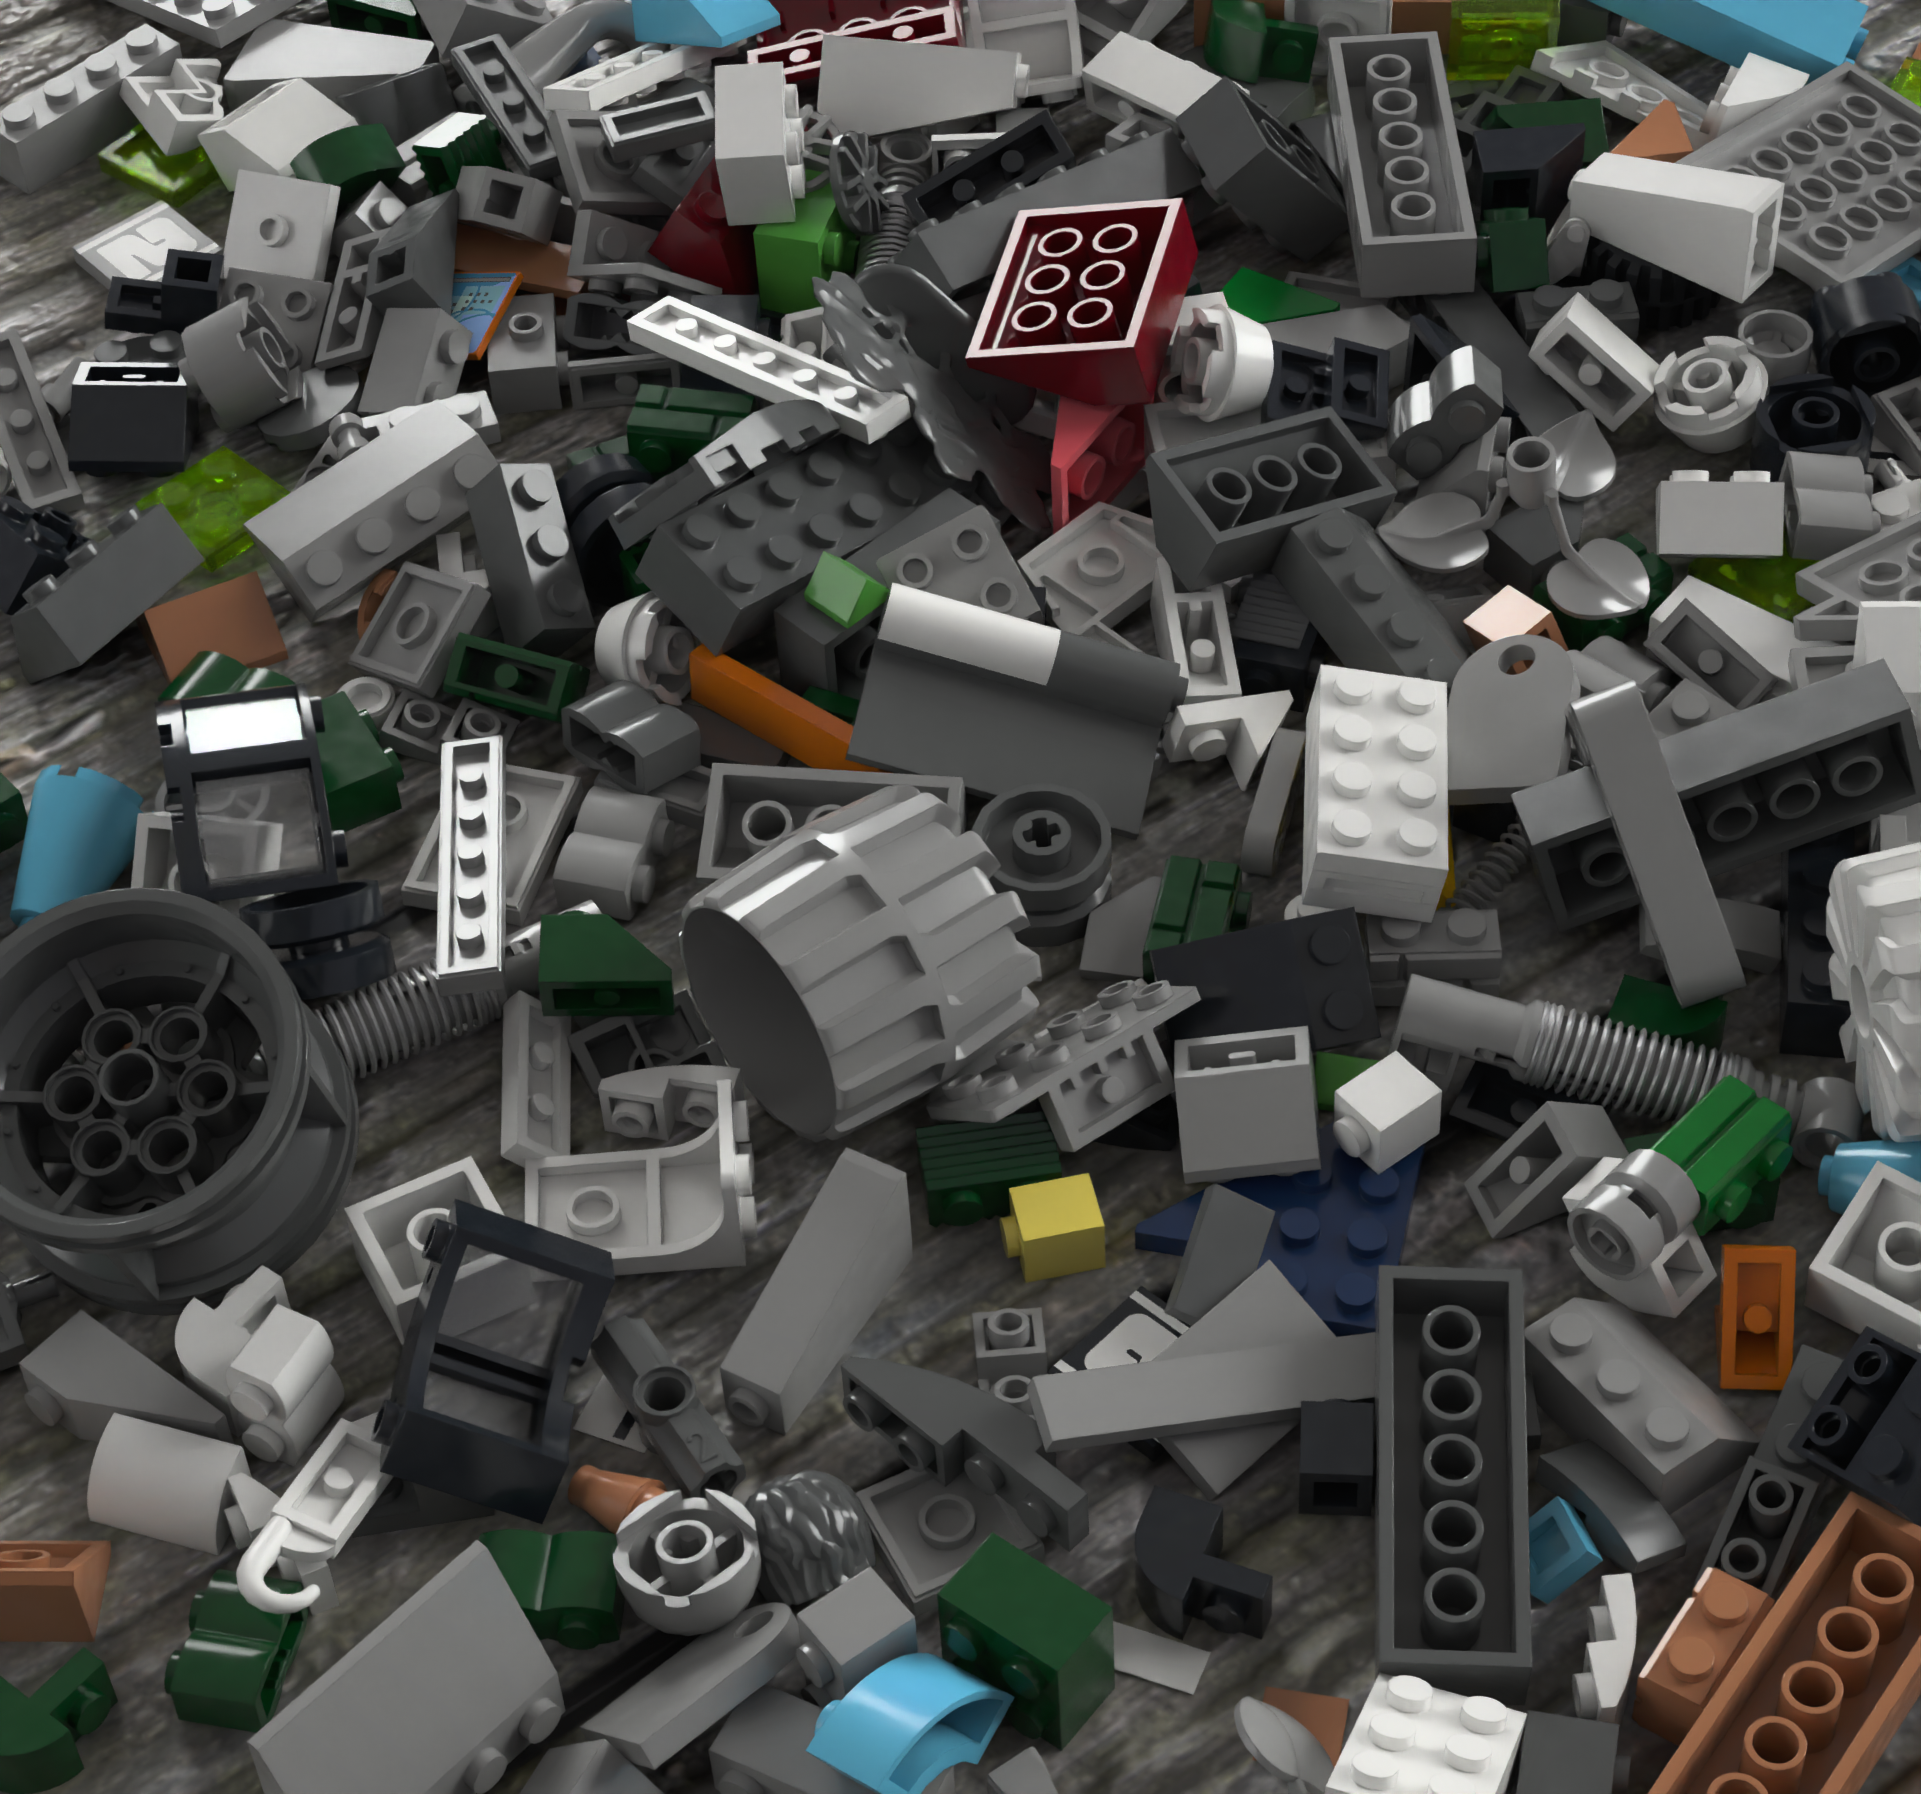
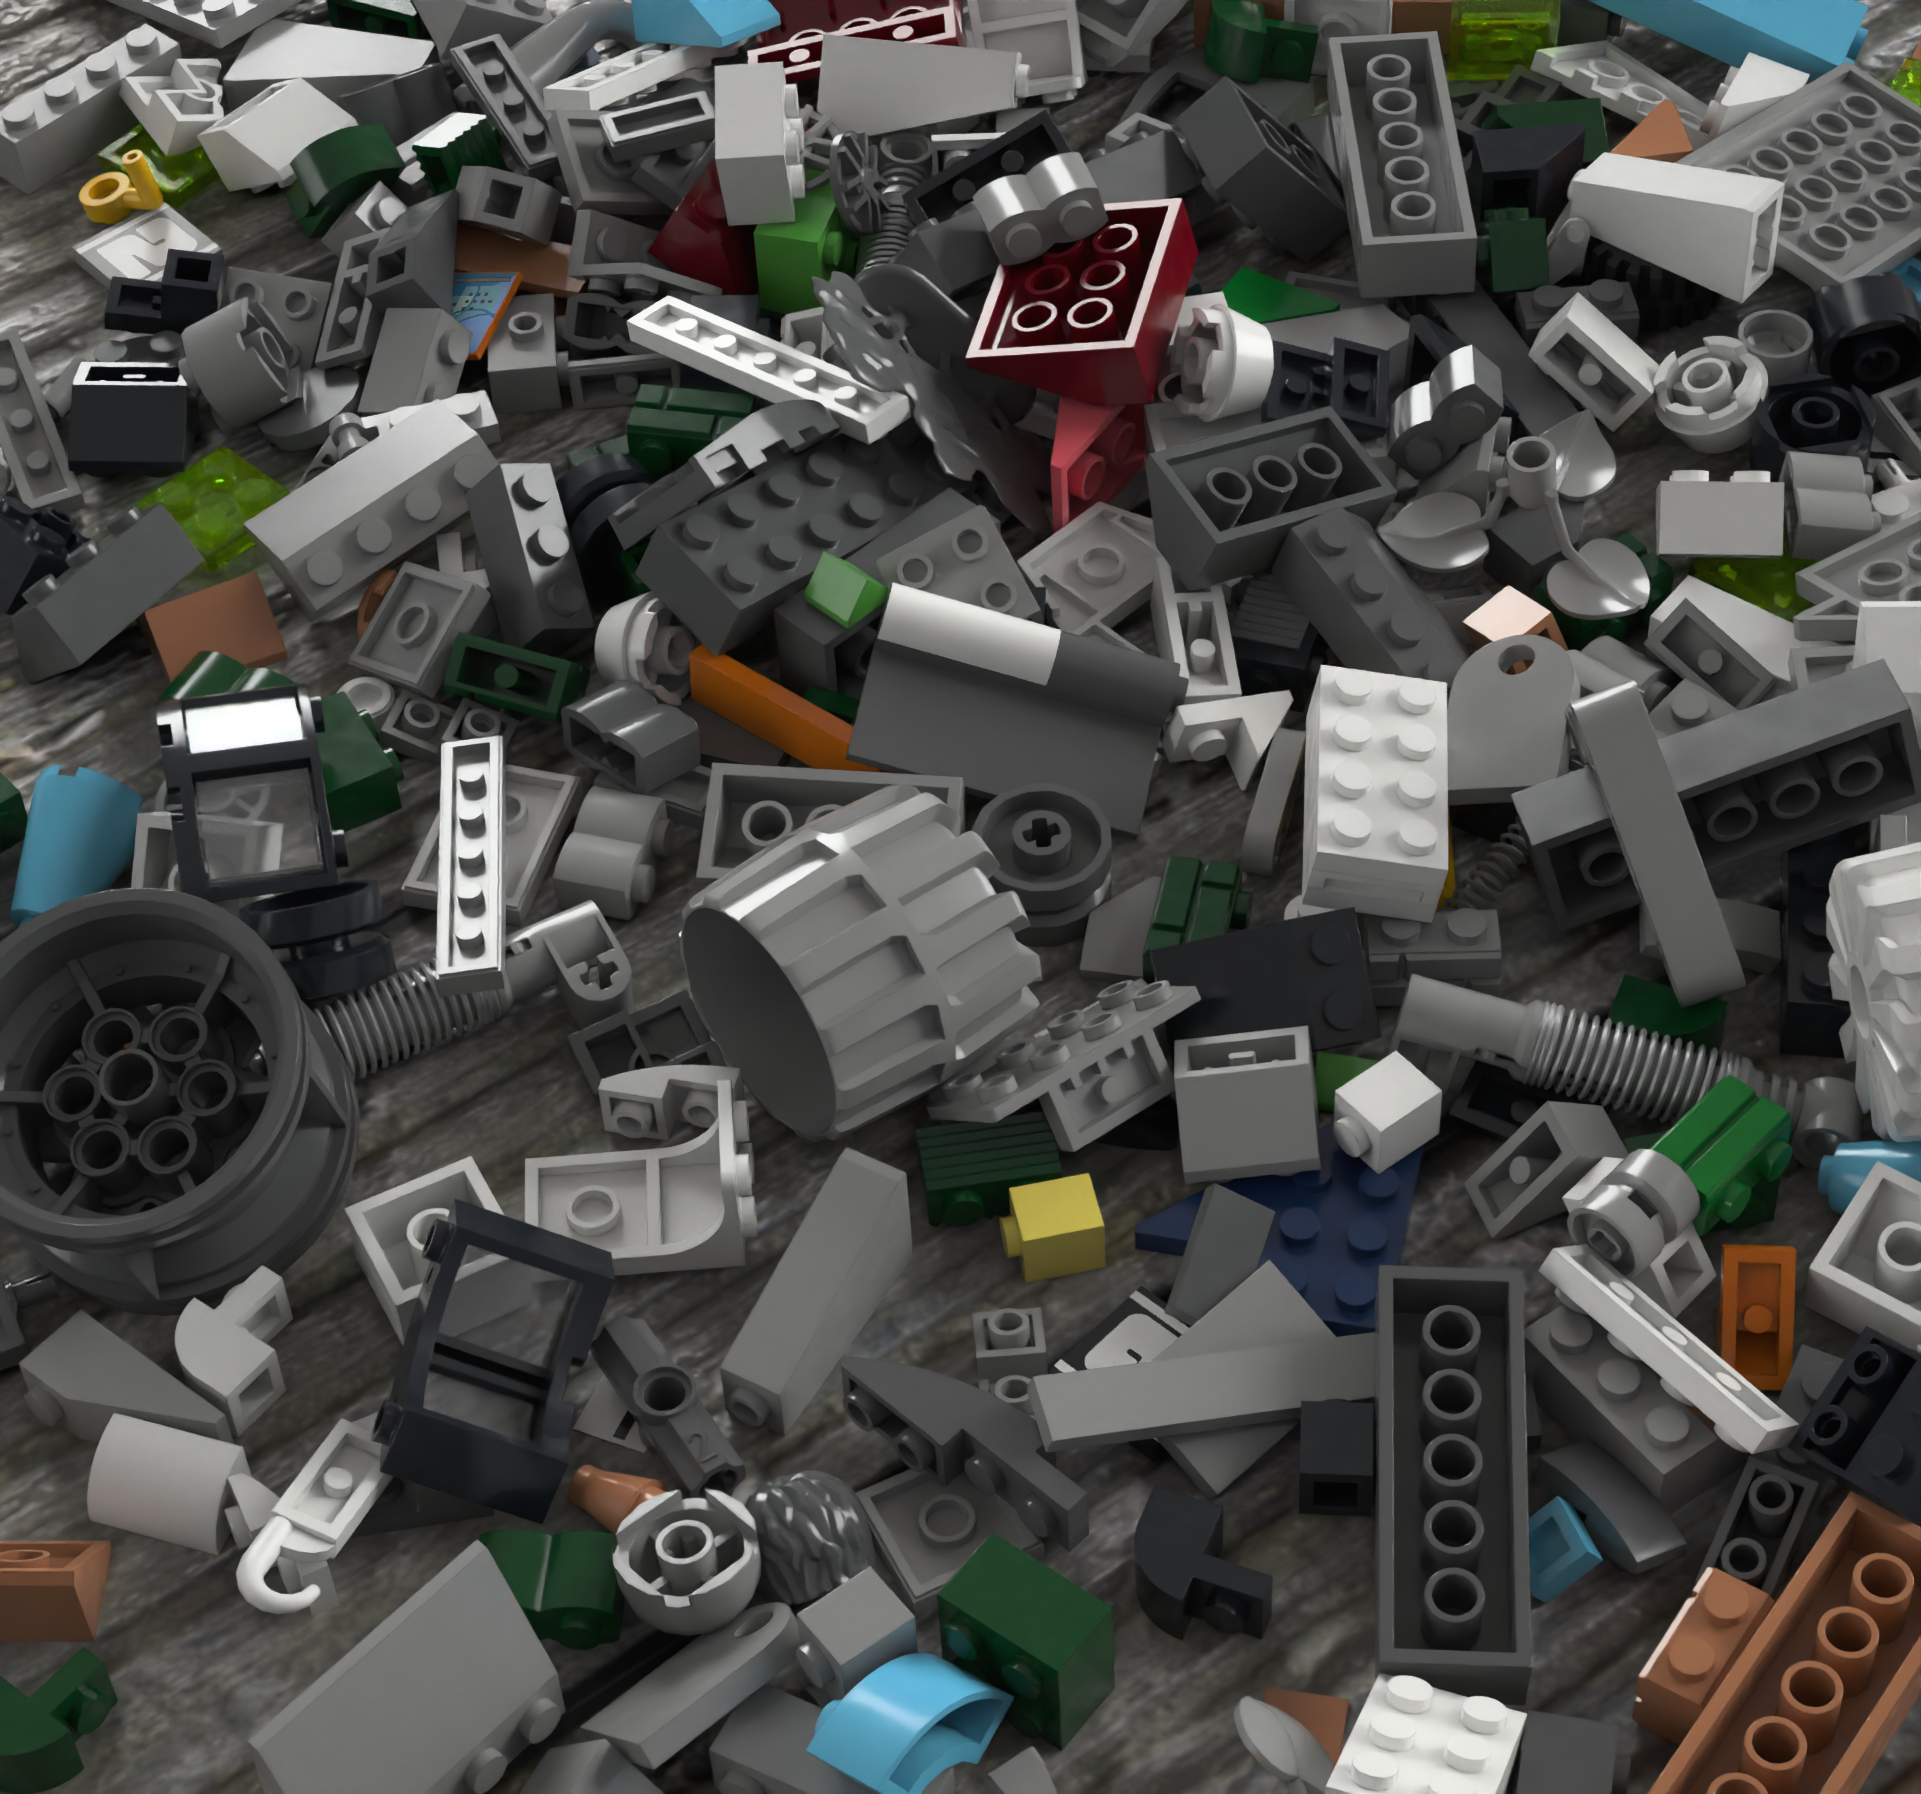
dark green brick [164,1569,309,1733] -> none
white plate [223,169,341,282] -> none
white brick [225,1304,344,1466] -> none
white plate [501,990,571,1168] -> none
dark green slope [538,910,675,1017] -> none
white brick [1081,31,1250,140] -> none
white sticker [1113,1621,1211,1695] -> none
white slope [1572,1573,1637,1727] -> none
none -> yellow plate [79,150,163,224]
none -> light grey brick [973,152,1109,265]
none -> white plate [1538,1244,1799,1454]

